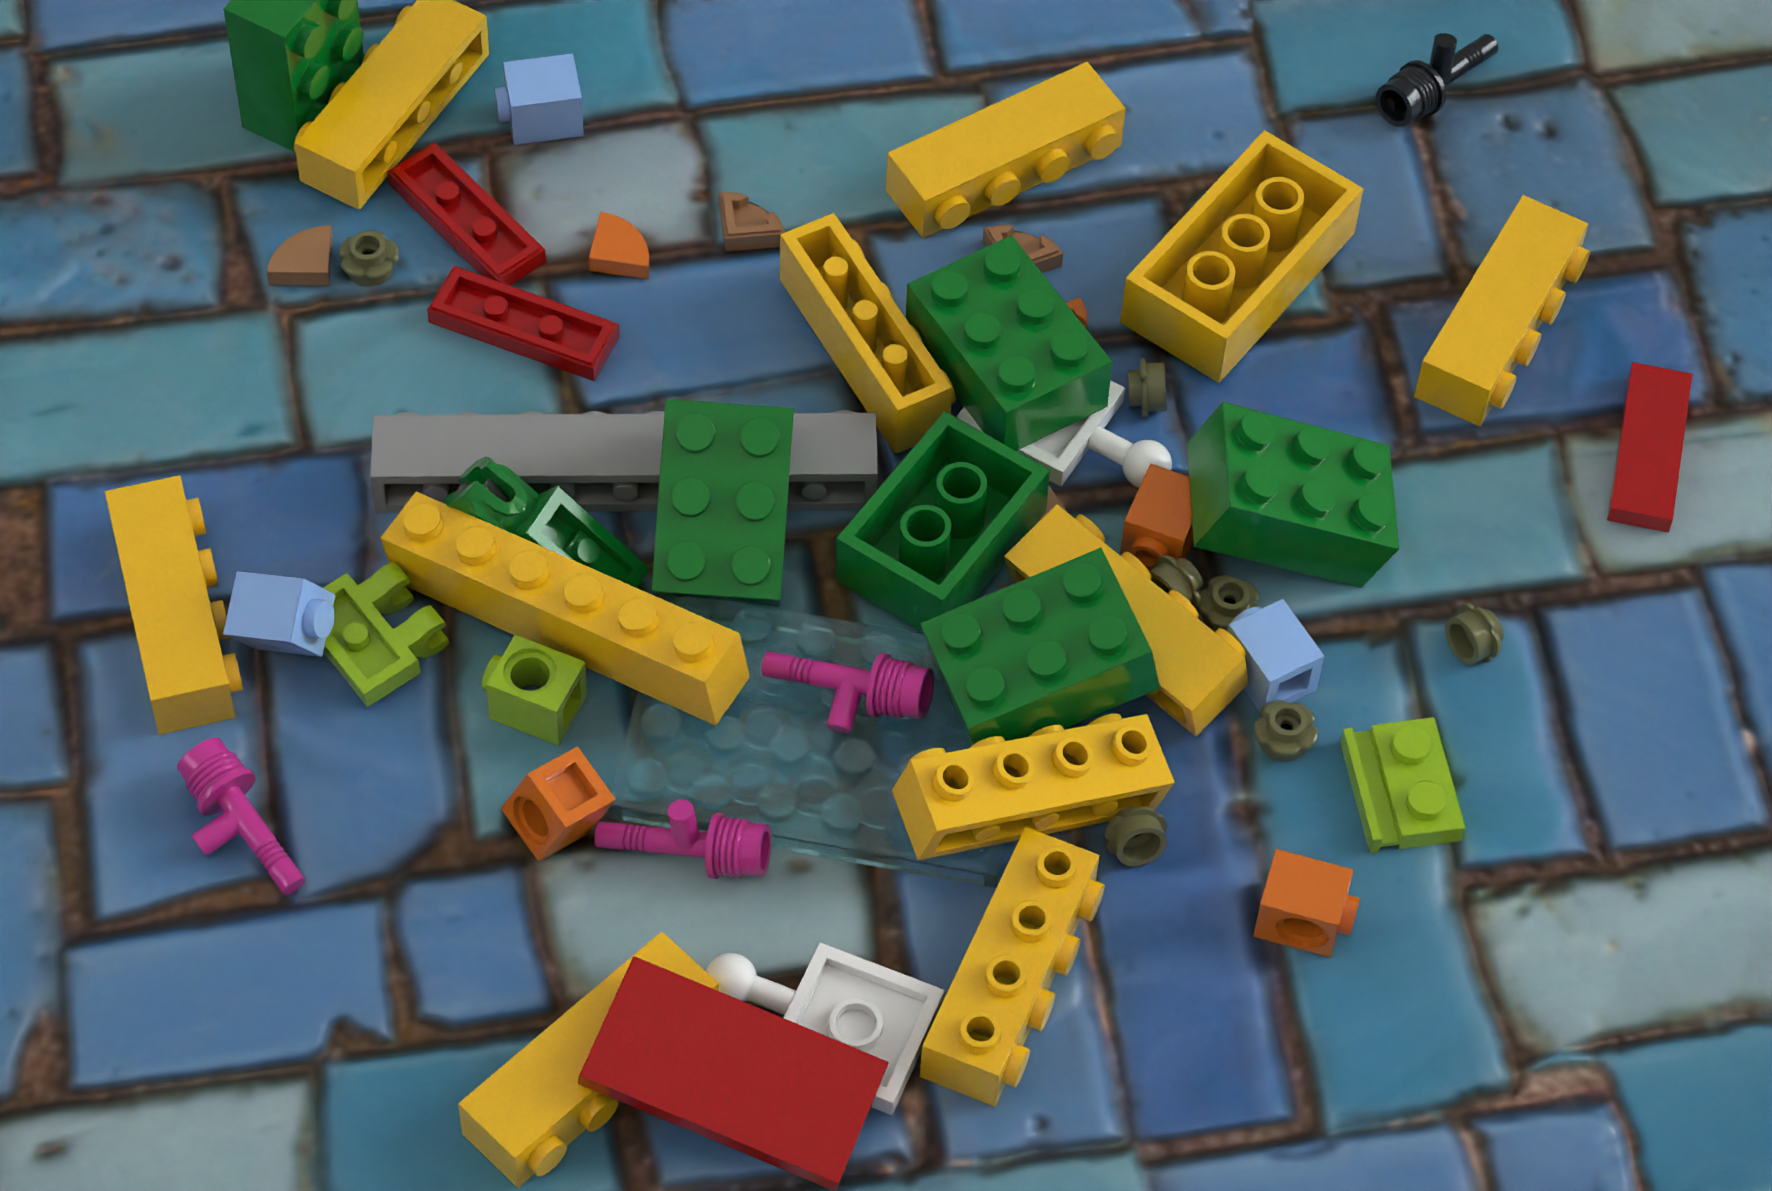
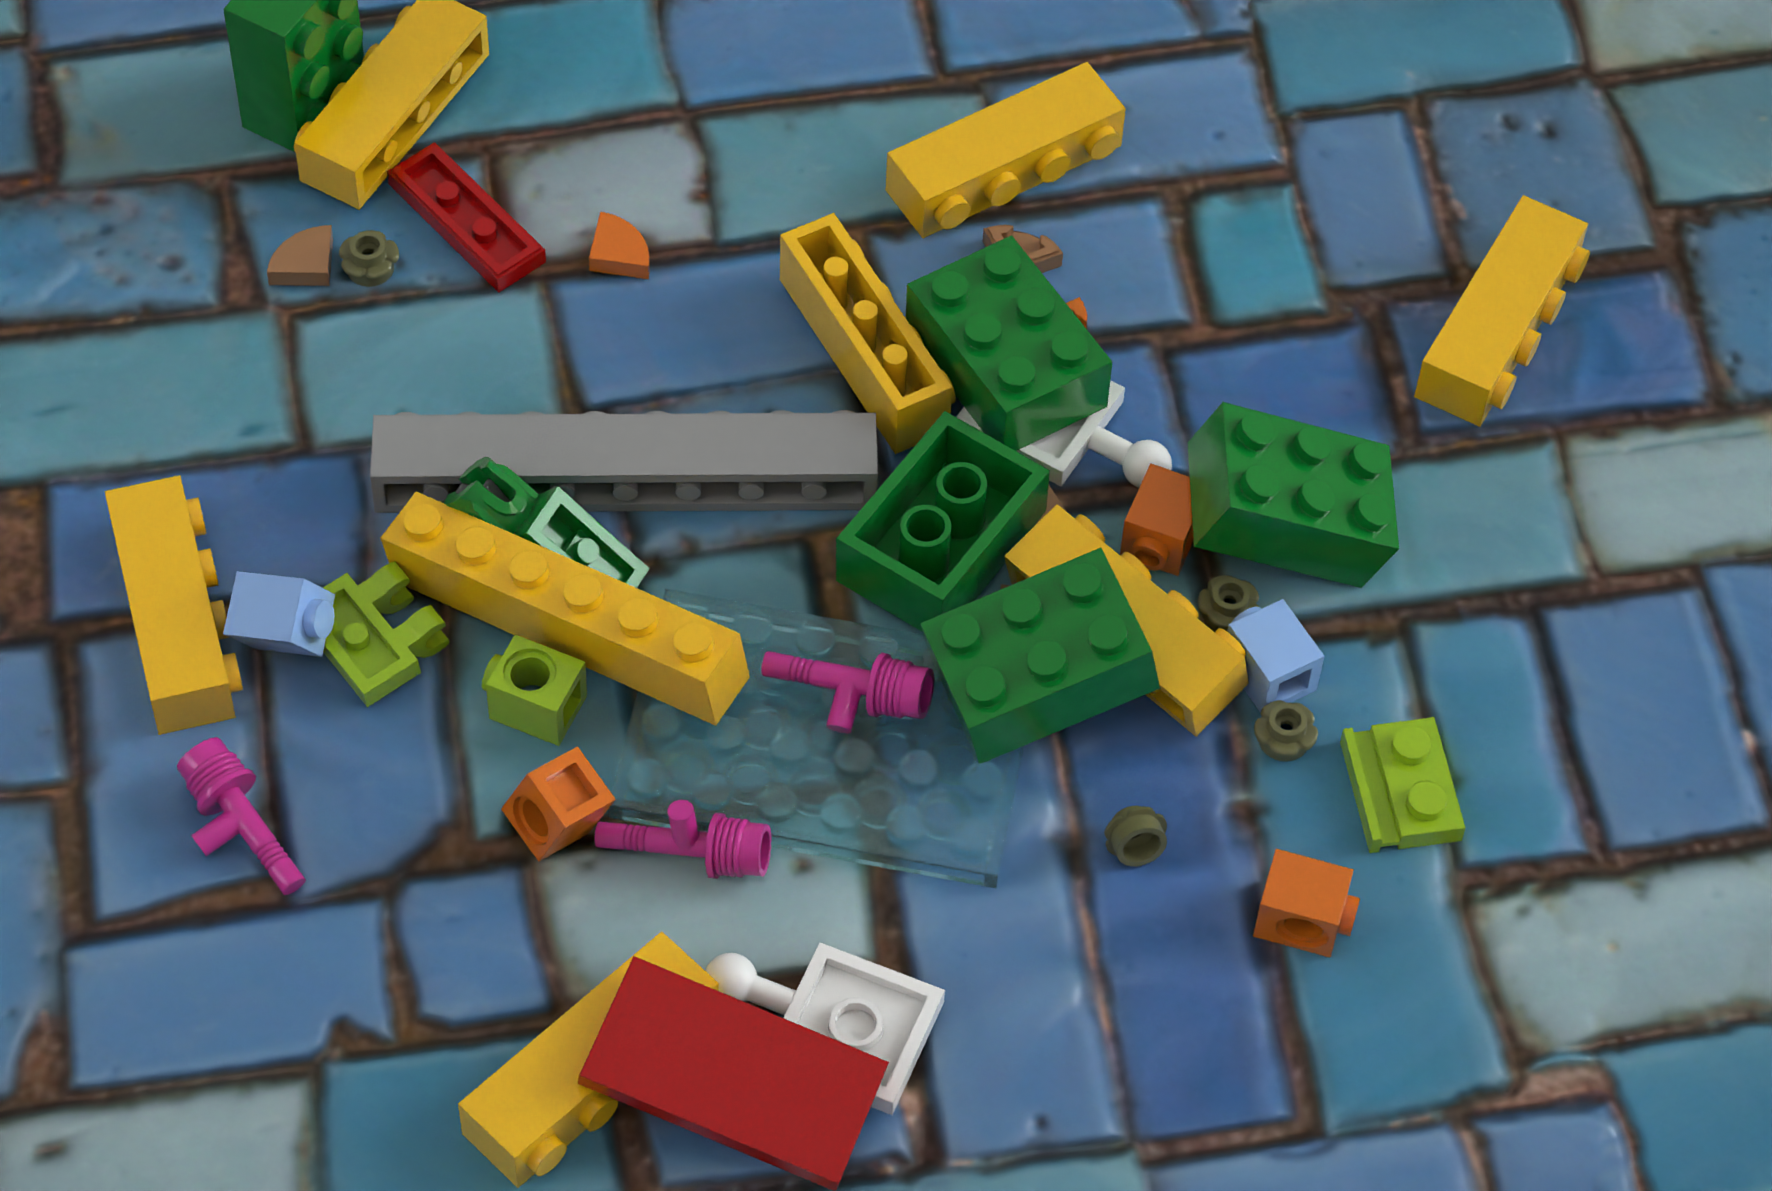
red tile [427,266,620,381] -> none
light blue brick [494,53,584,145] -> none
green brick [652,399,794,606] -> none
medium nougat tile [719,192,784,252] -> none
yellow brick [892,714,1175,861] -> none
yellow brick [919,827,1105,1107] -> none
yellow brick [1120,130,1364,383] -> none
olive plate [1128,358,1167,418] -> none
olive plate [1149,555,1203,608] -> none
black piece [1376,33,1498,127] -> none
olive plate [1445,603,1504,665] -> none
red tile [1607,362,1693,533] -> none

